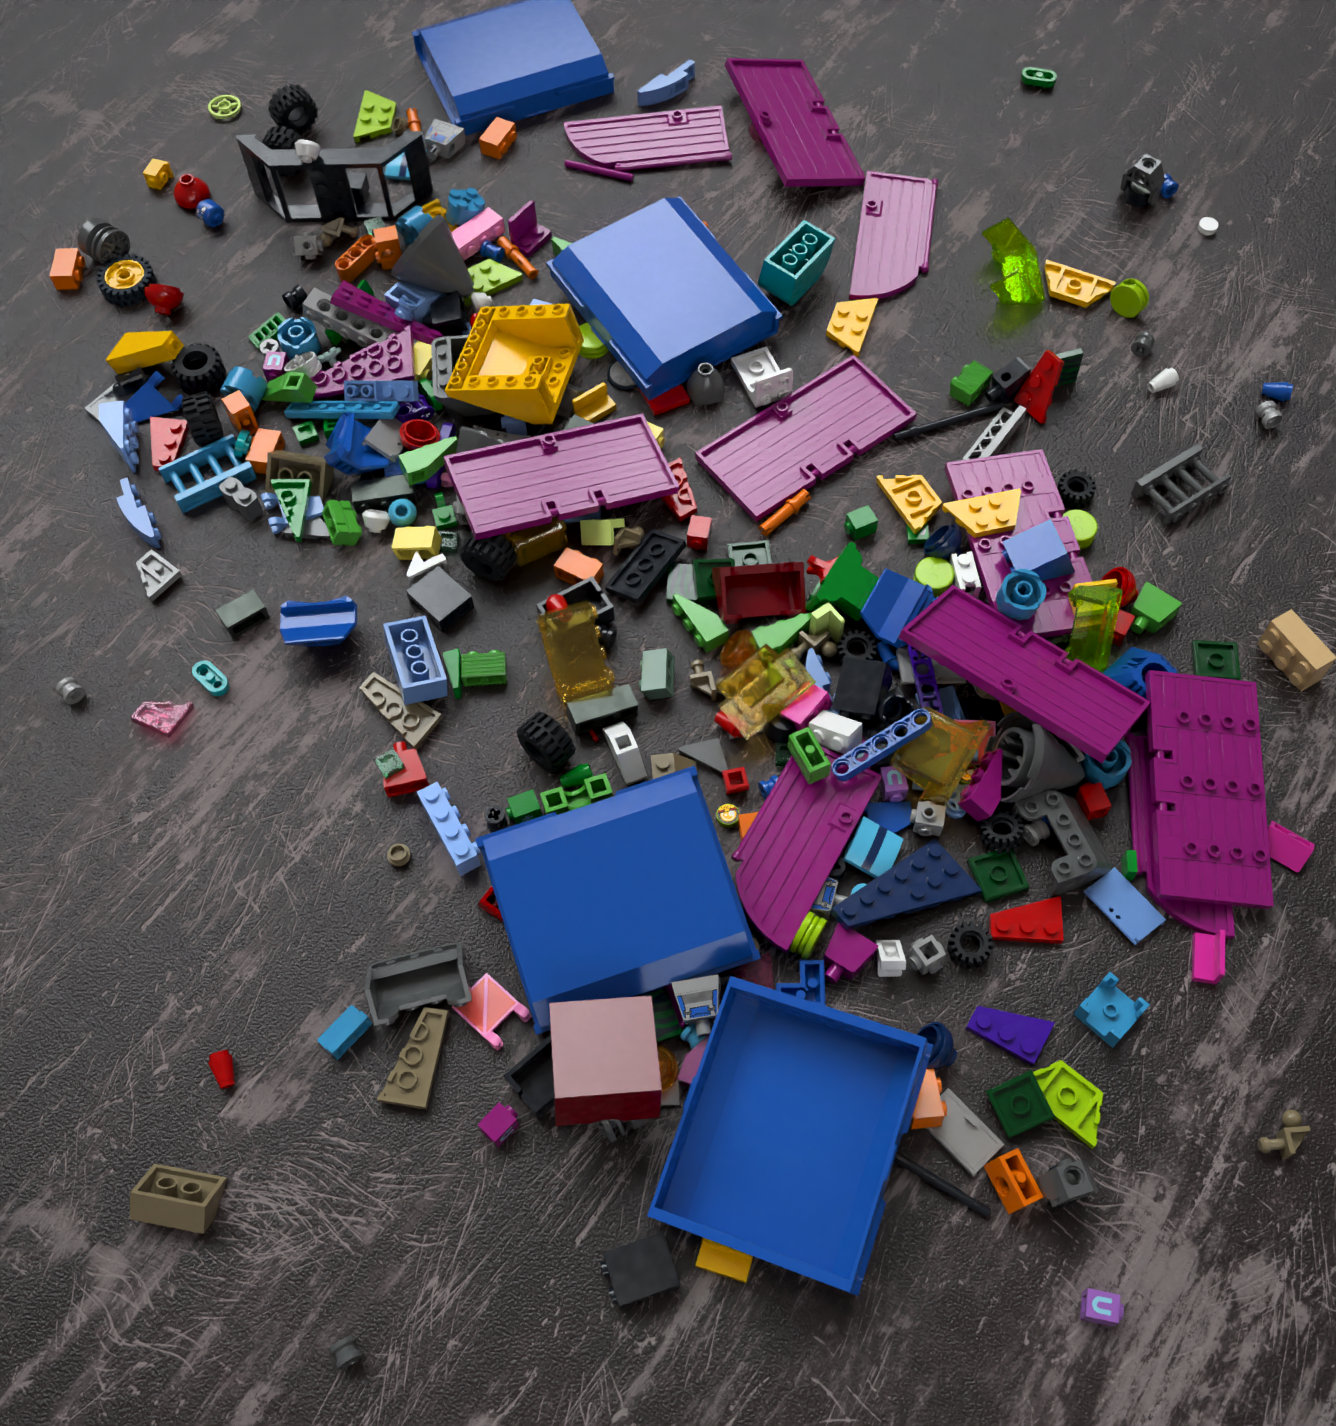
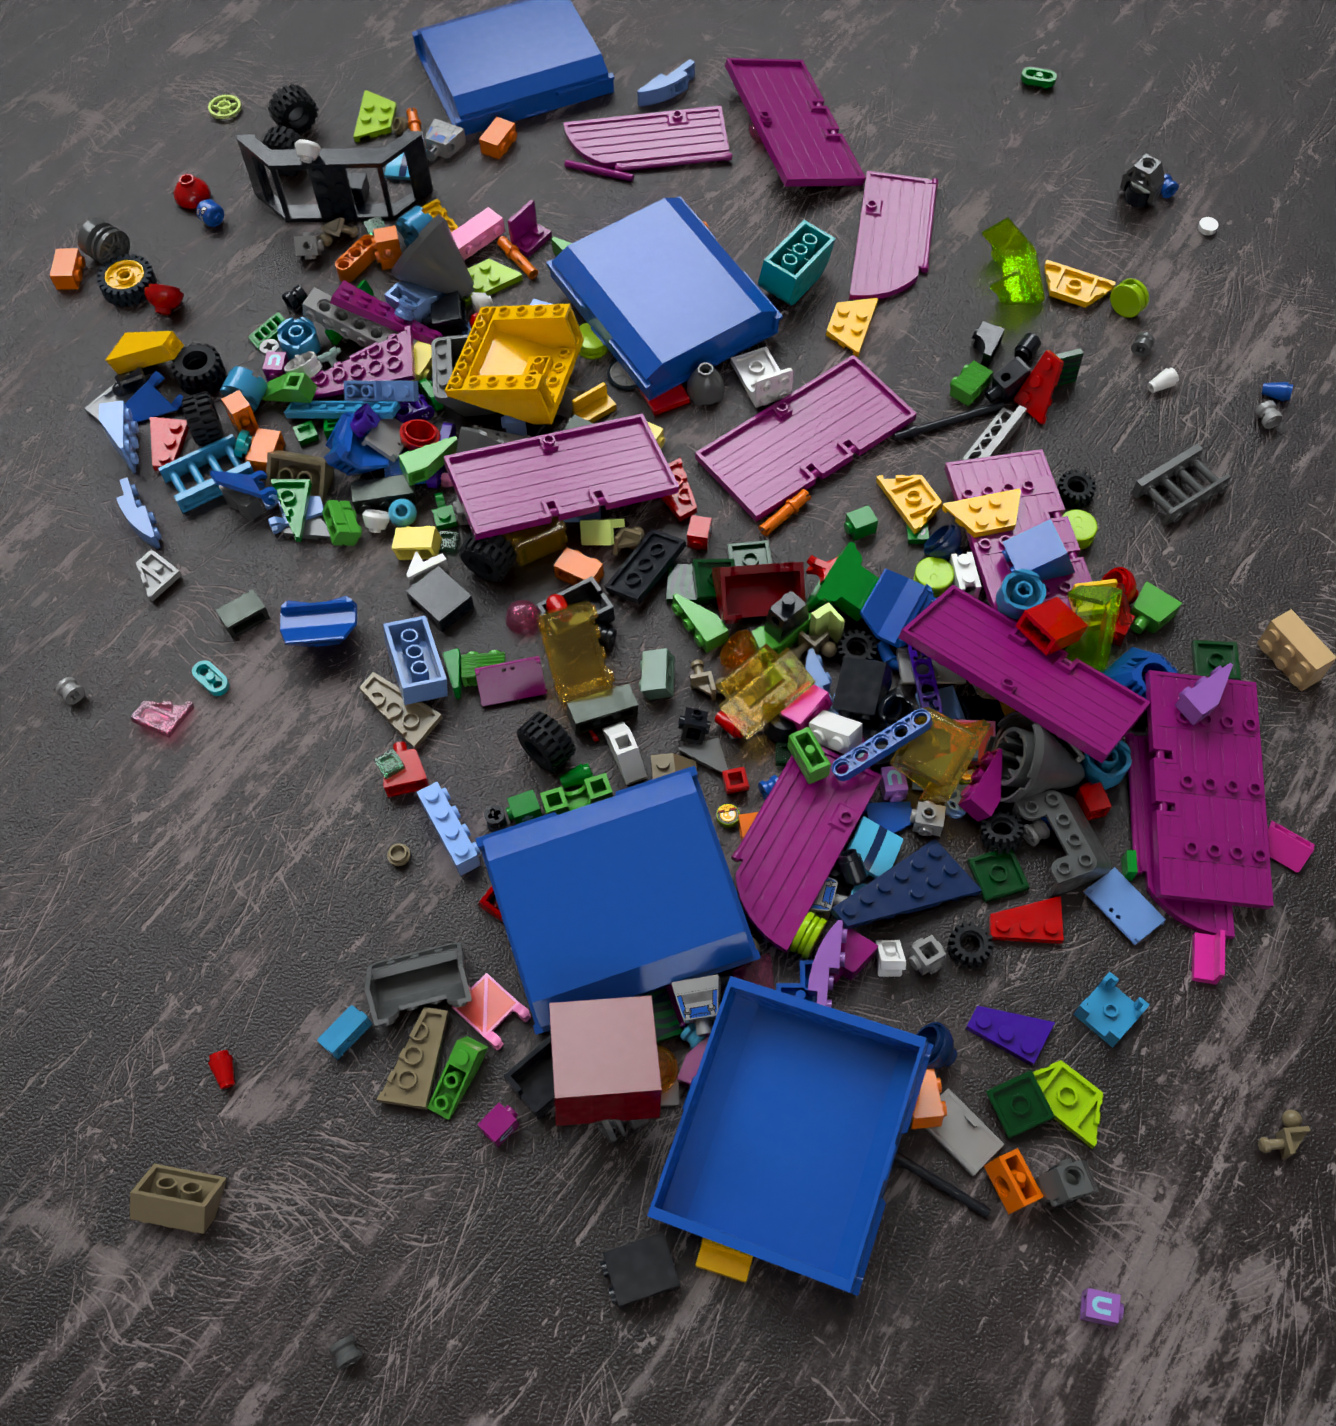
yellow brick [143,159,174,190] -> none
dark azure brick [446,188,485,227] -> none
blue bush [480,240,505,263] -> none
none -> blue flag [210,470,278,505]
none -> dark purple piece [350,403,381,438]
none -> bright green slope [427,1036,488,1120]
none -> magenta door [474,656,547,706]
none -> clear pink hair [505,600,539,633]
none -> black brick [677,707,711,745]
none -> torso [764,591,809,643]
none -> medium lavender slope [808,920,847,1008]
none -> black brick [838,849,868,886]
none -> arch [972,321,1005,368]
none -> black brick [1014,333,1041,362]
none -> red brick [1015,597,1089,656]
none -> clear red axle [1114,583,1132,626]
none -> medium lavender slope [1175,663,1233,726]

